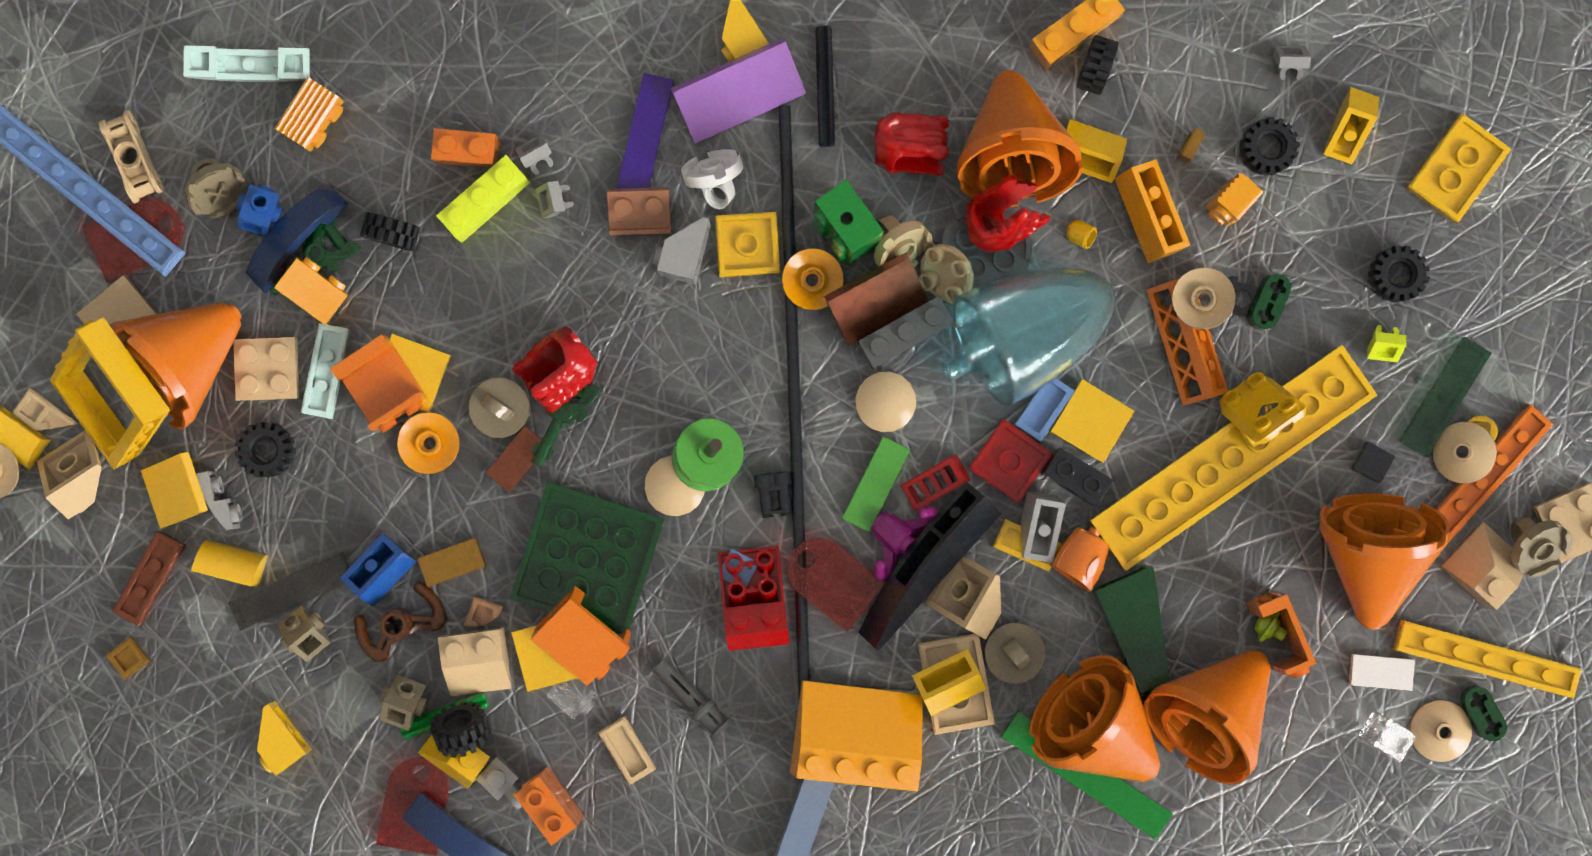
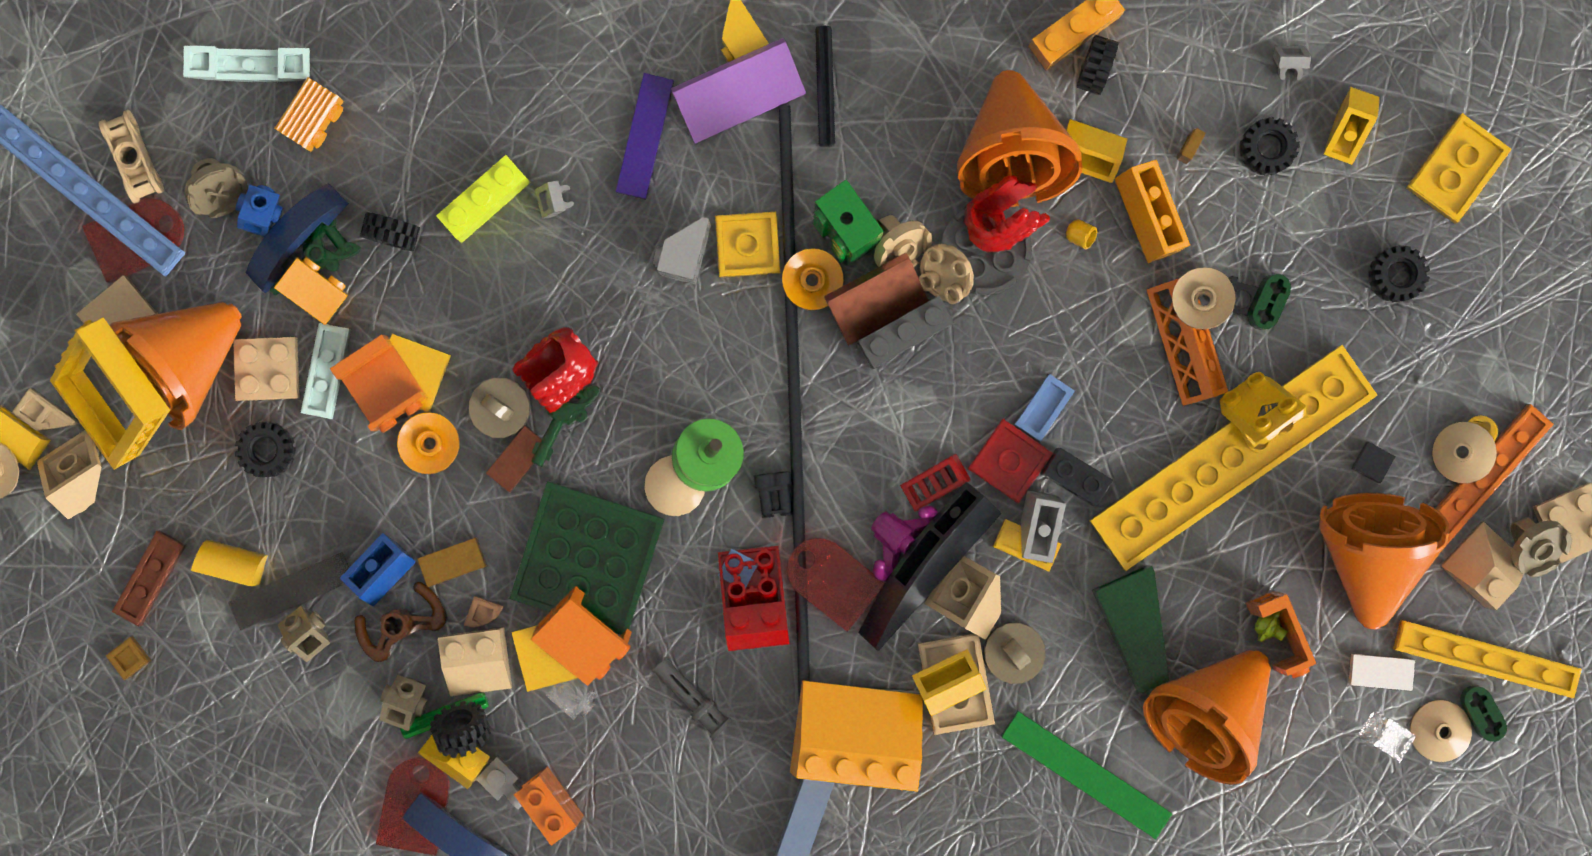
yellow tile [141,452,208,529] -> none
light grey slope [196,471,243,530] -> none
yellow slope [257,701,312,776] -> none
orange brick [431,128,500,169] -> none
light grey tile [515,134,553,175] -> none
tan tile [598,716,656,785] -> none
nougat plate [607,187,671,235] -> none
white tile [681,149,743,209] -> none
bright green tile [842,436,911,532] -> none
tan dish [855,371,916,432] -> none
red piece [874,112,949,176] -> none
clear light blue windscreen [941,268,1115,406] -> none
orange cone [1029,655,1160,782] -> none
yellow tile [1050,379,1135,463] -> none
orange helmet [1050,526,1109,593] -> none
light orange brick [1206,173,1263,227] -> none
neon yellow tile [1367,325,1407,363] -> none
clear green tile [1399,337,1492,457] -> none

